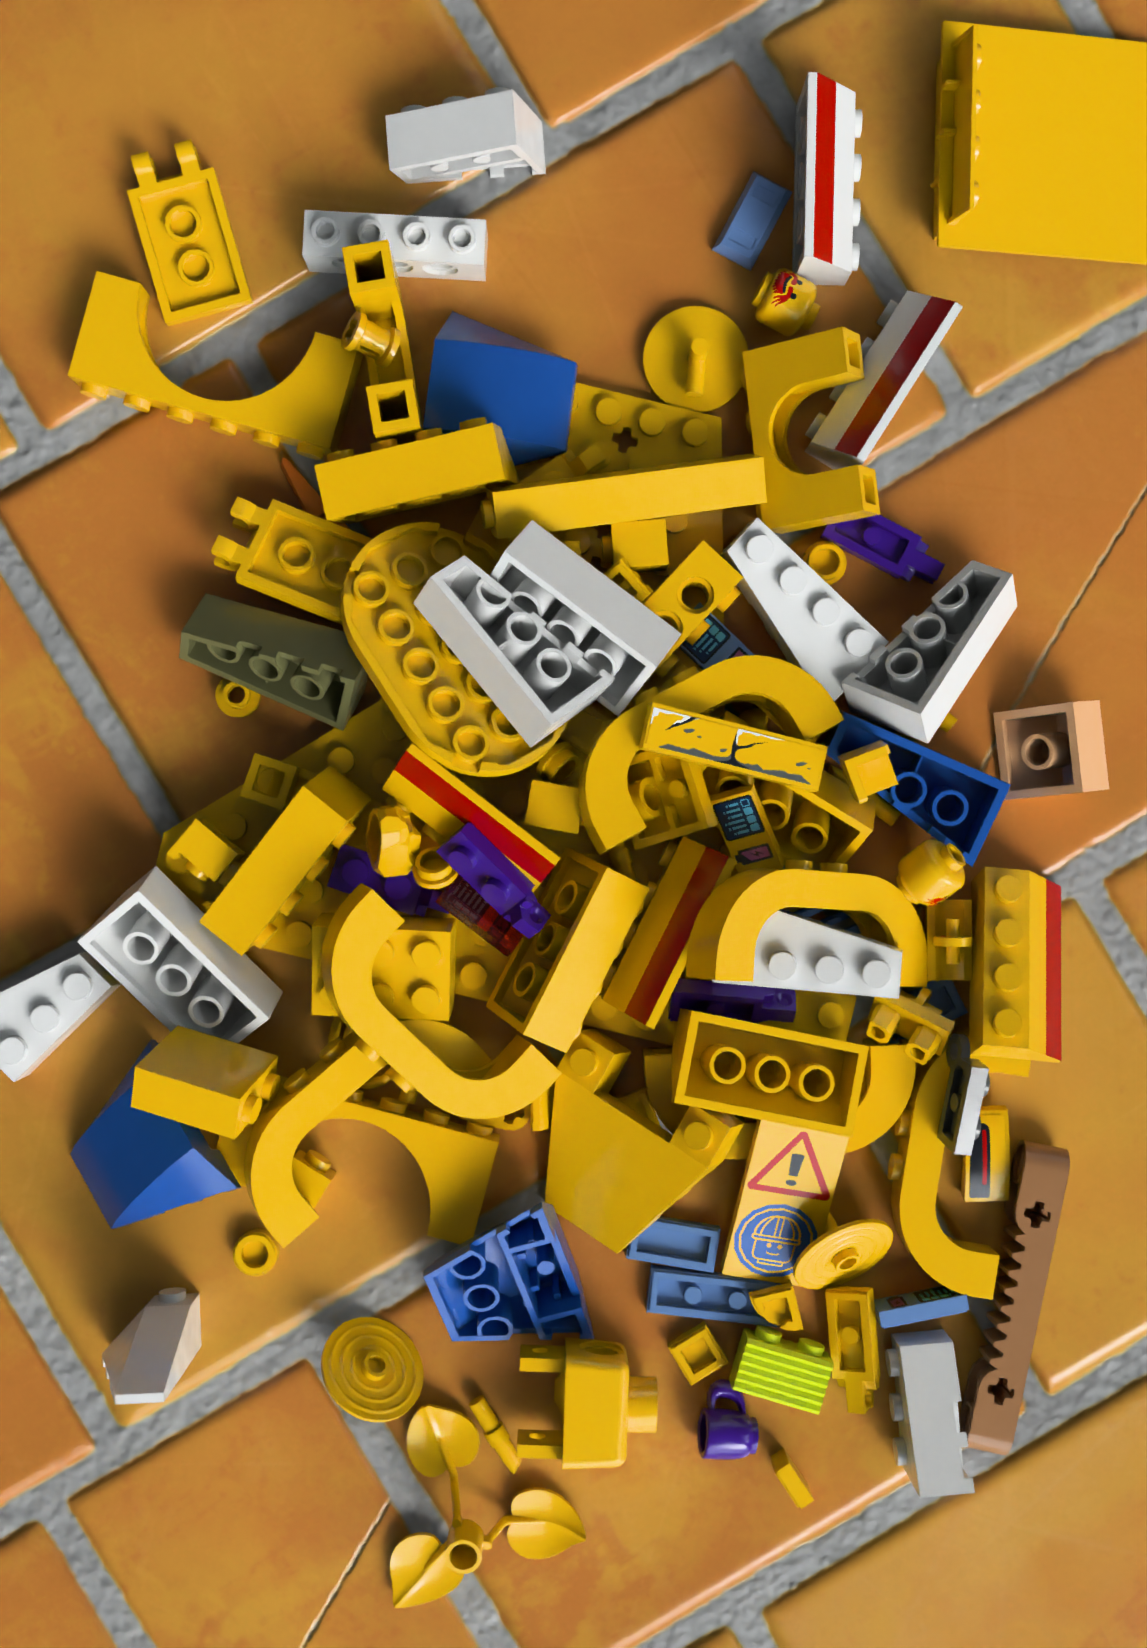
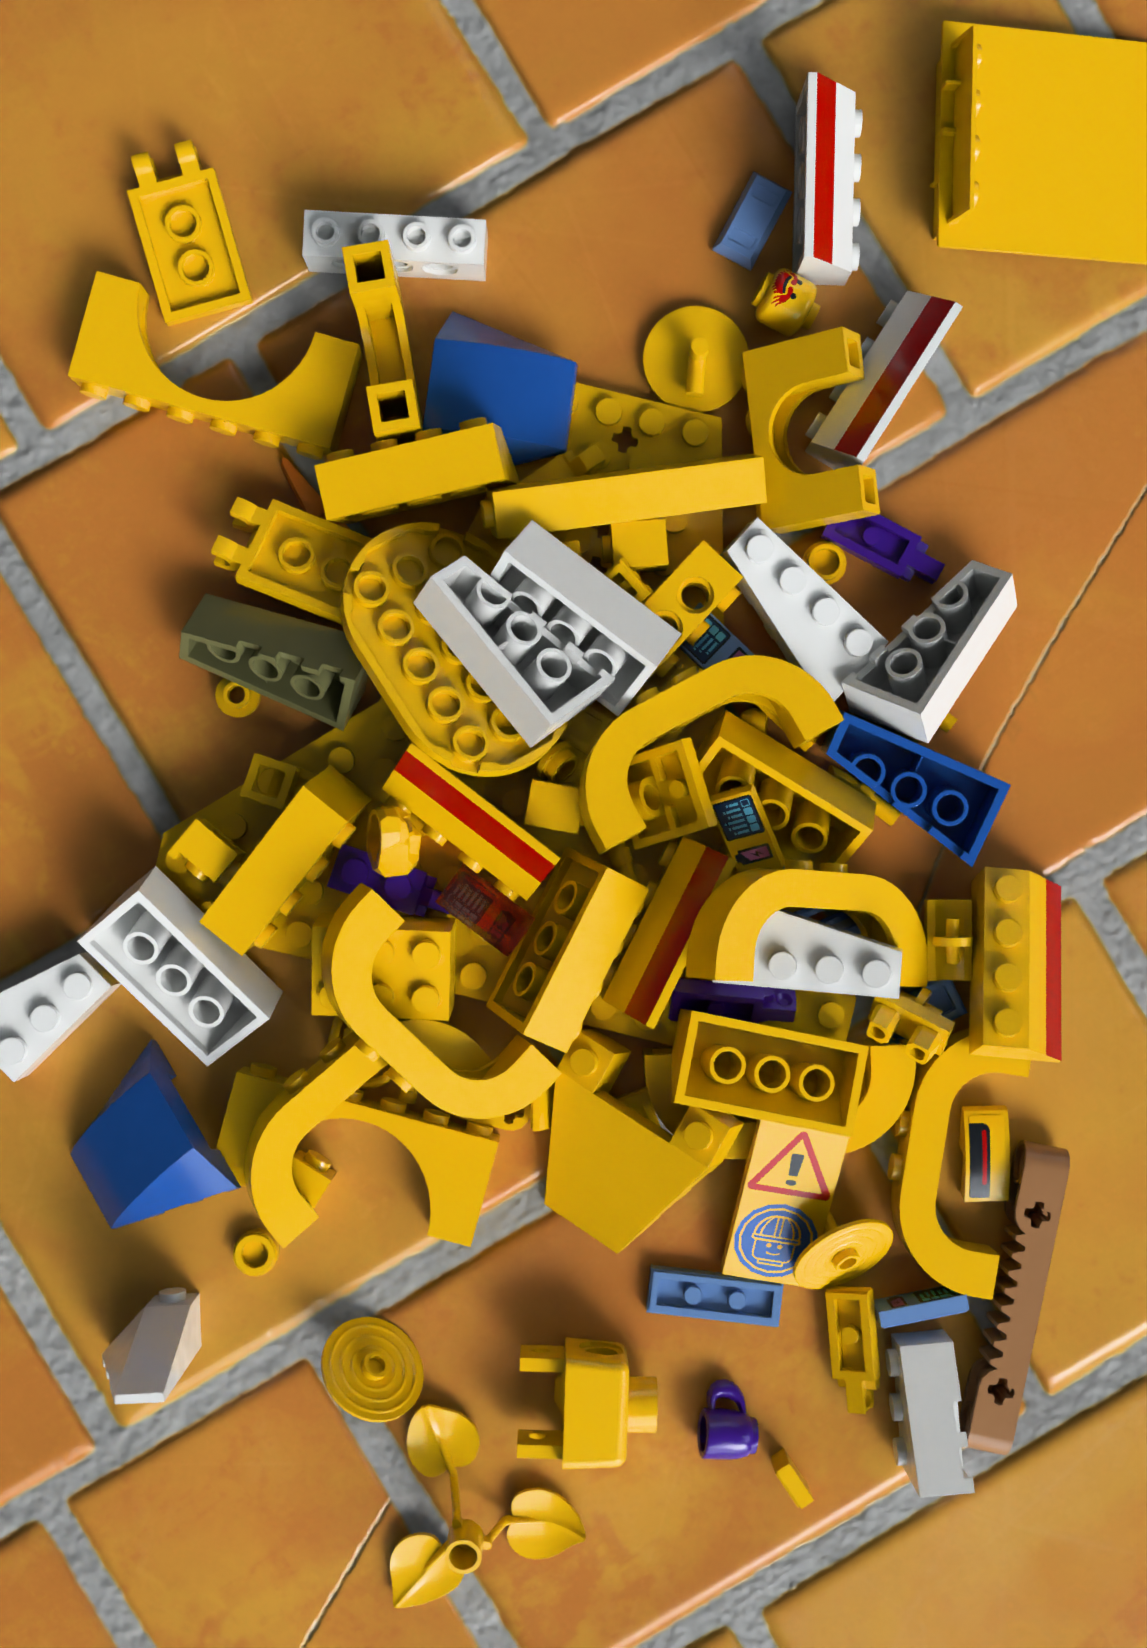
yellow brick [131,1025,281,1140] -> none
yellow bush [341,311,401,368] -> none
white wedge [385,87,546,184] -> none
yellow plate [412,847,458,889] -> none
blue wedge [423,1202,594,1341] -> none
dark purple hinge [436,822,551,939] -> none
yellow piece [468,1395,521,1475] -> none
medium blue tile [625,1216,721,1273] -> none
yellow tile [639,702,828,792] -> none
yellow tile [667,1321,729,1386] -> none
neon yellow brick [729,1325,834,1415] -> none
yellow tile [748,1282,803,1331] -> none
yellow panel [838,740,899,804] -> none
yellow head [896,839,966,907] -> none
dark grey hinge [937,1033,990,1156] -> none
light nougat slope [993,700,1109,800] -> none

